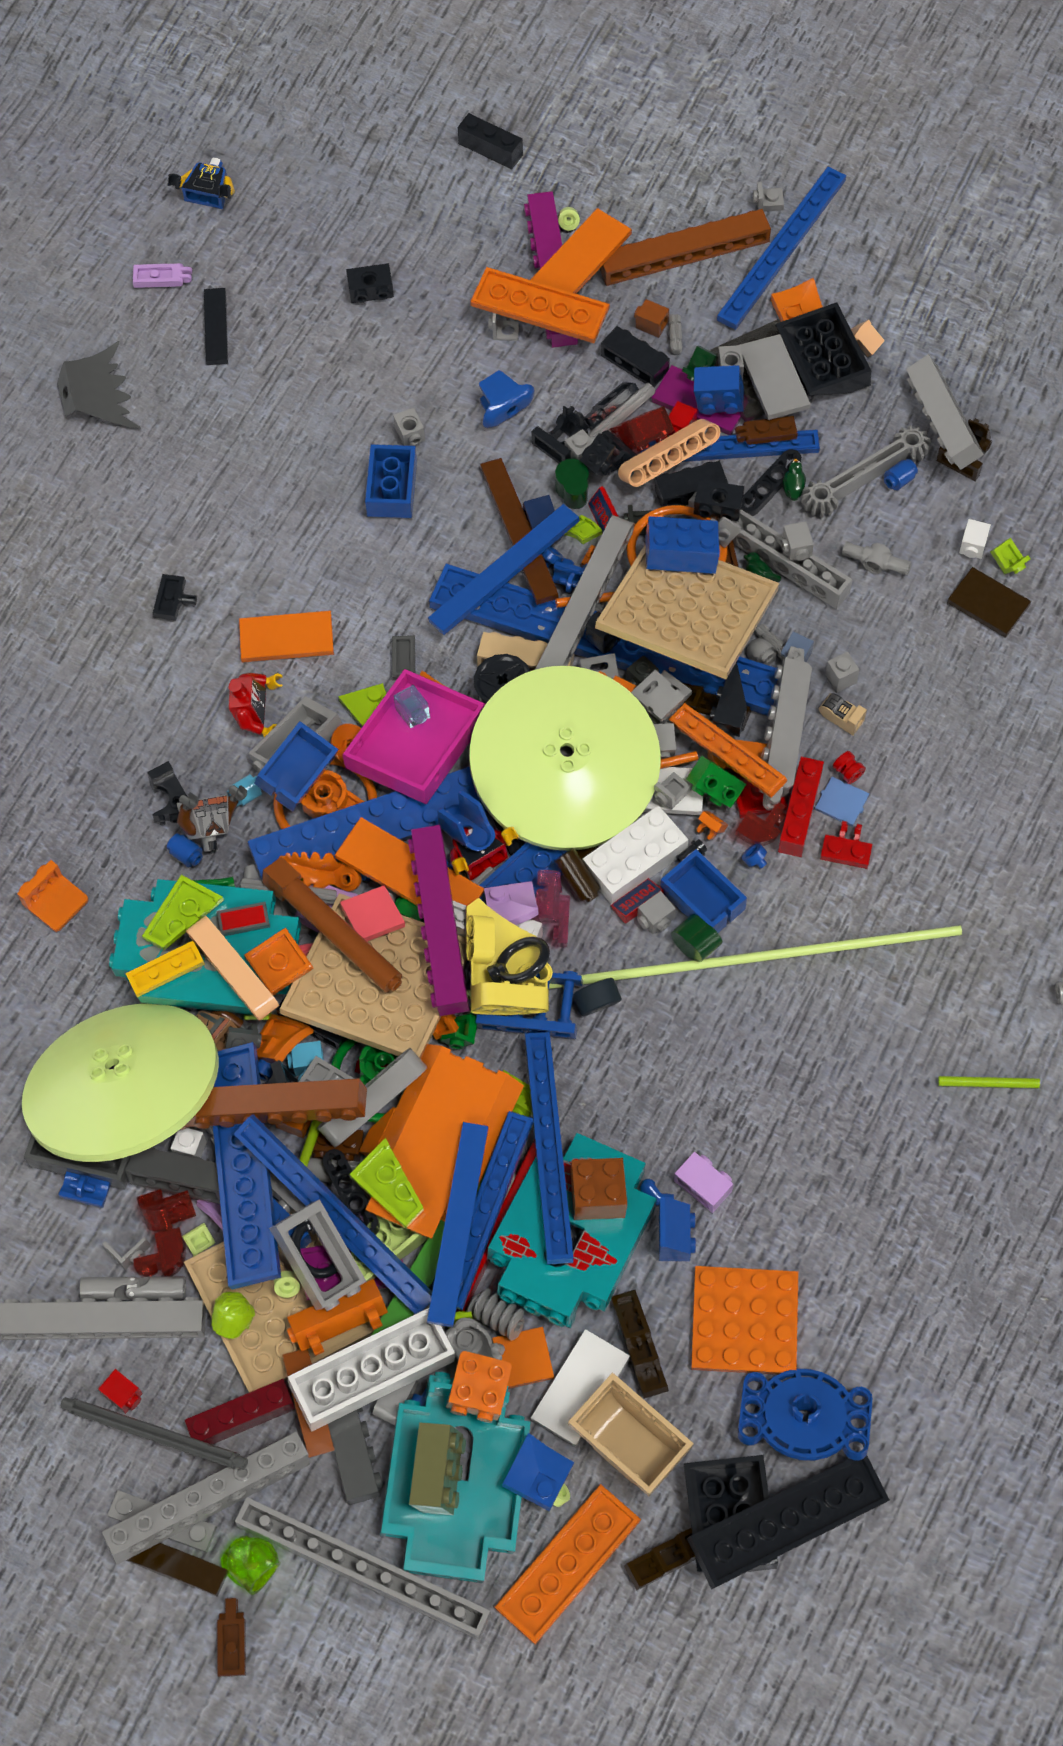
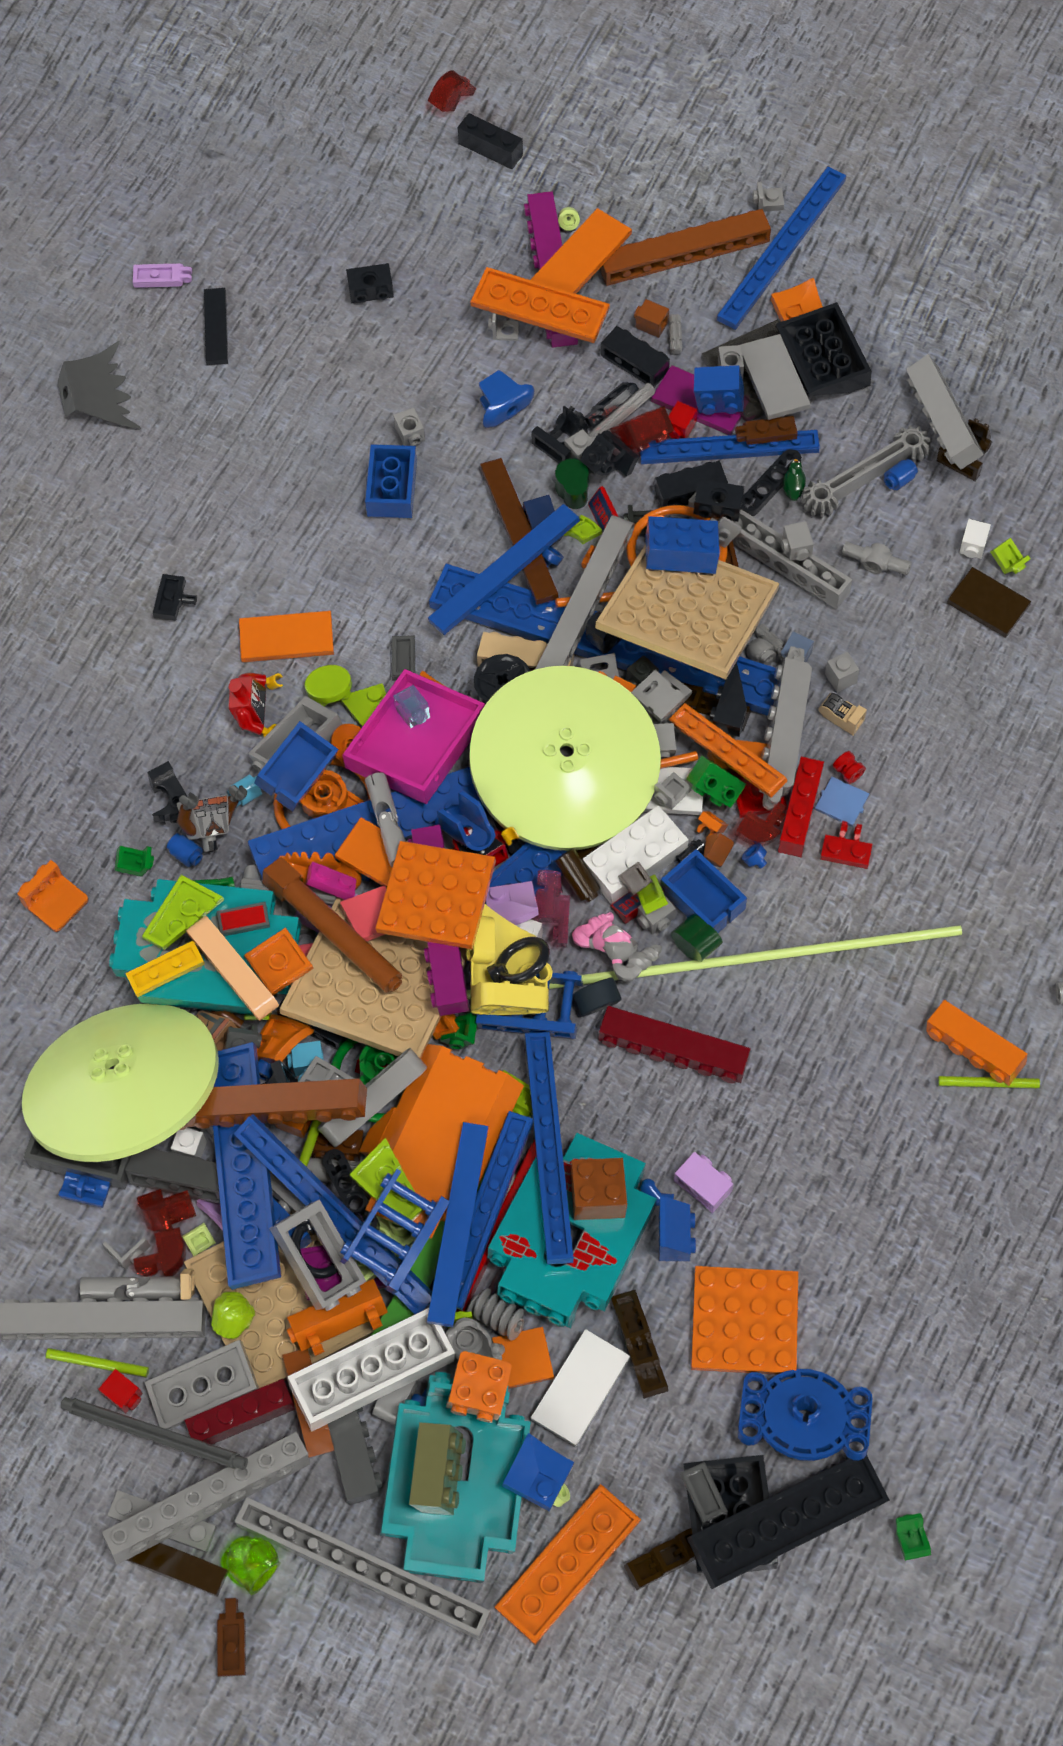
torso [167,158,235,209] -> none
yellowish green tile [274,1270,300,1298] -> none
blue hips [552,558,587,593] -> none
tan container [568,1372,694,1496] -> none
light nougat beam [618,419,721,487] -> none
dark green bracket [682,346,718,381] -> none
dark green animal [743,552,781,582] -> none
light nougat tile [851,320,885,357] -> none
none -> lime bar [46,1348,149,1378]
none -> green bracket [115,846,154,877]
none -> light grey plate [145,1340,259,1430]
none -> tan tile [180,1269,195,1300]
none -> lime tile [305,665,352,706]
none -> dark pink plate [306,862,356,900]
none -> blue fence [340,1169,450,1295]
none -> light grey piece [365,773,406,867]
none -> orange plate [375,841,496,950]
none -> clear red brick [428,70,476,112]
none -> hair [572,912,662,982]
none -> dark red brick [599,1006,751,1084]
none -> tile [618,862,653,896]
none -> lime tile [637,875,668,915]
none -> dark grey tile [680,1462,728,1524]
none -> dark orange slope [704,833,734,867]
none -> green bracket [896,1513,931,1561]
none -> orange brick [926,1000,1028,1086]

